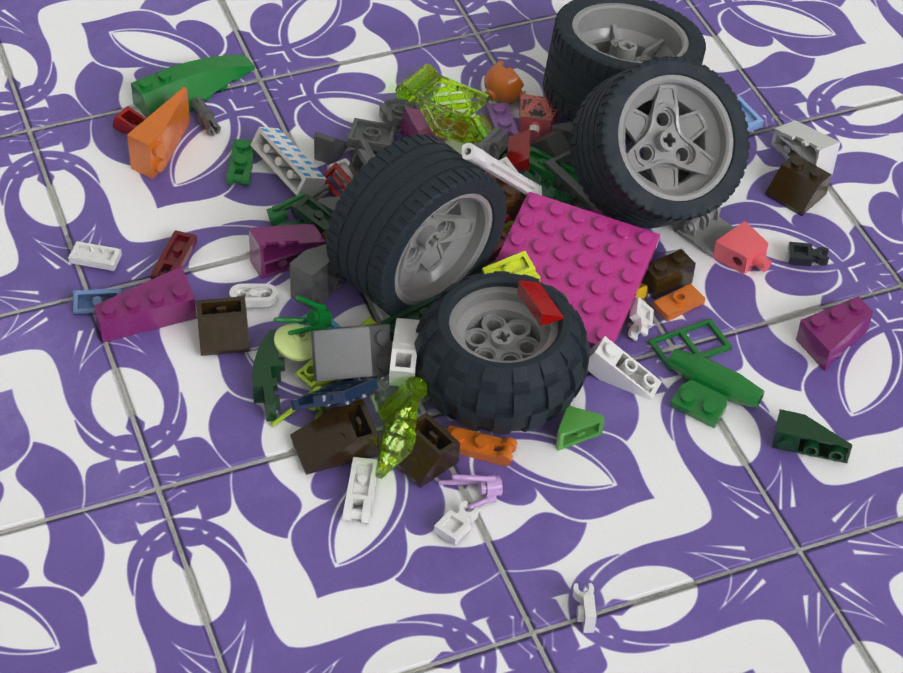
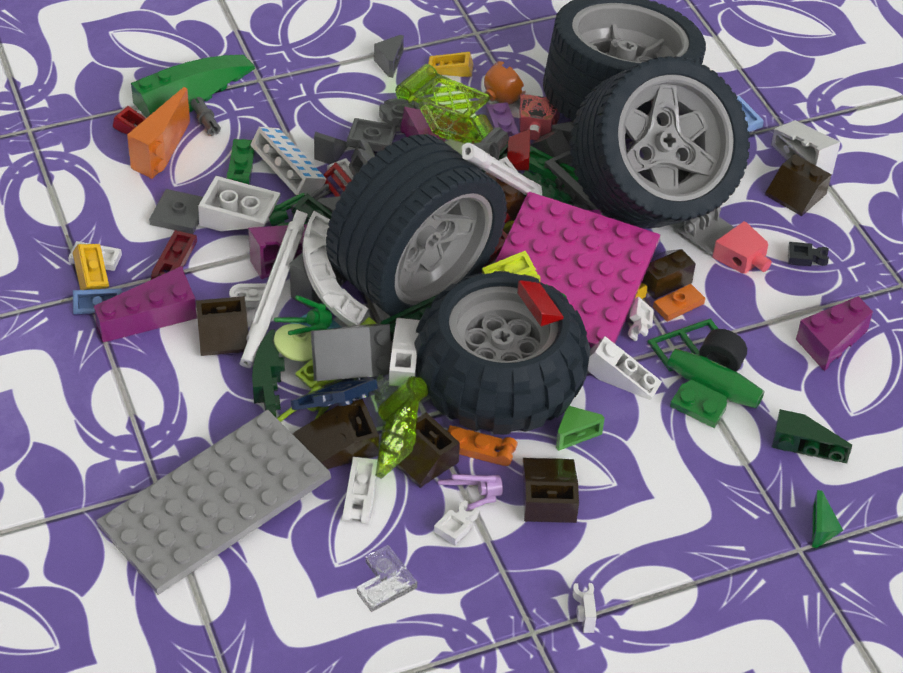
none -> yellow slope [73,244,109,290]
none -> light grey plate [96,410,331,595]
none -> dark grey plate [149,189,203,234]
none -> white slope [198,176,281,231]
none -> white piece [239,210,307,368]
none -> white tile [303,211,369,326]
none -> clear plate [357,545,417,612]
none -> dark grey slope [374,35,404,78]
none -> yellow slope [427,52,473,77]
none -> dark brown slope [522,458,579,523]
none -> black tyre [699,329,748,372]
none -> green slope [812,490,843,548]

